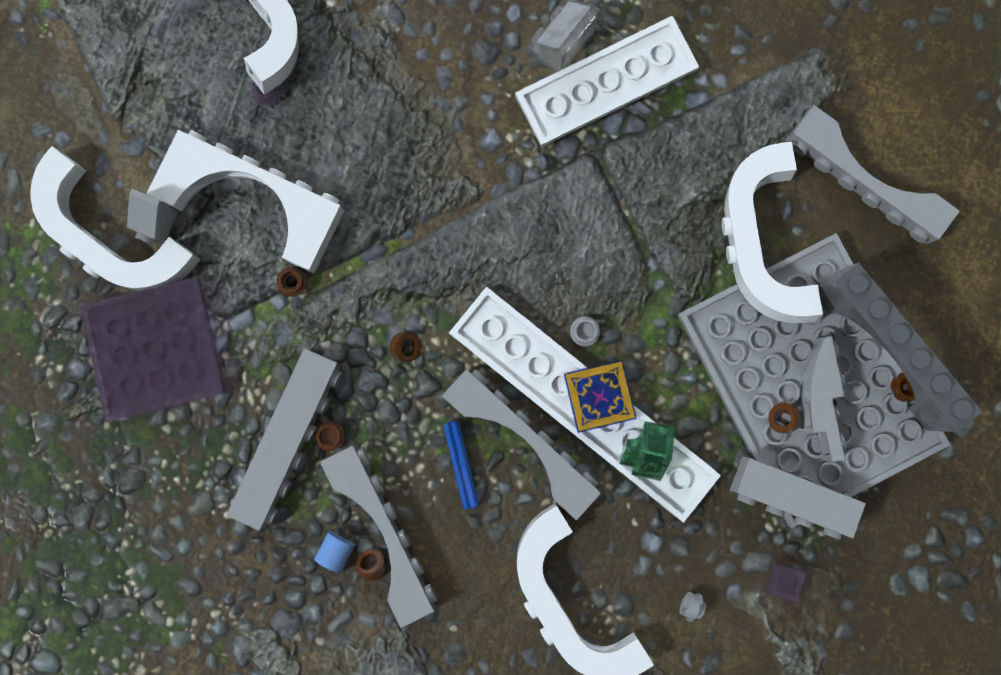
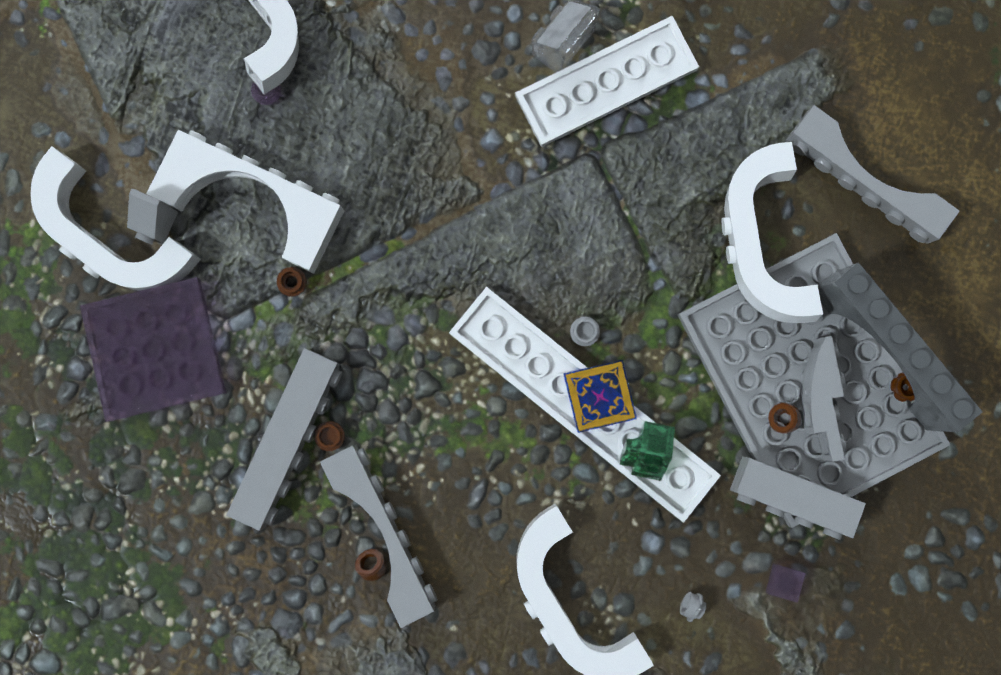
medium blue brick [314,531,356,573] -> none
reddish brown piece [389,332,421,362] -> none
light grey arch [442,369,601,520] -> none
blue axle [444,421,479,509] -> none

